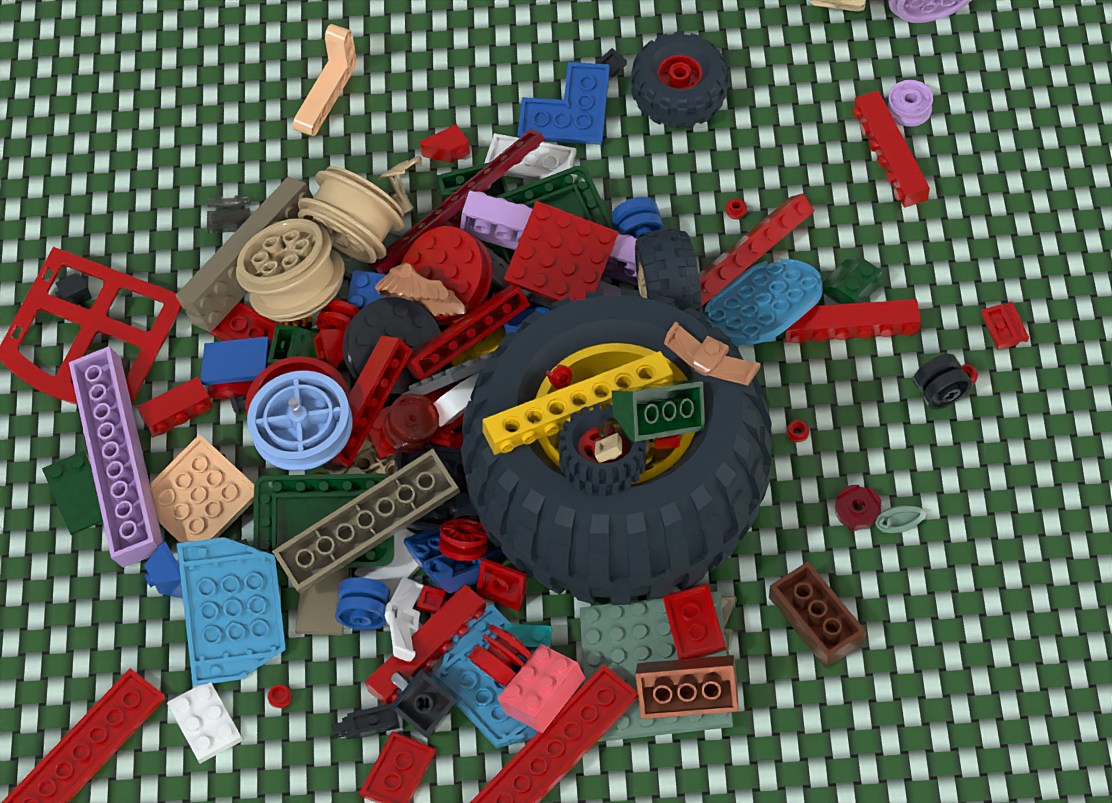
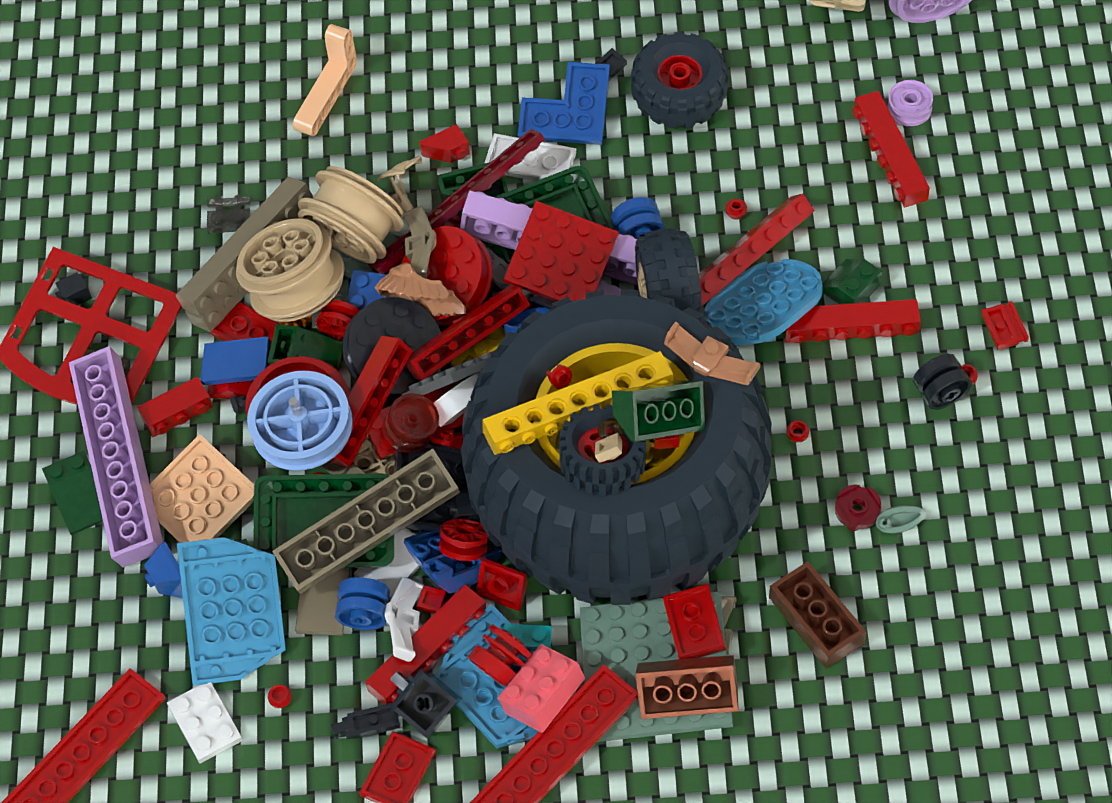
red slope [313,328,346,369] -> none
none -> dark tan plate [404,206,437,279]

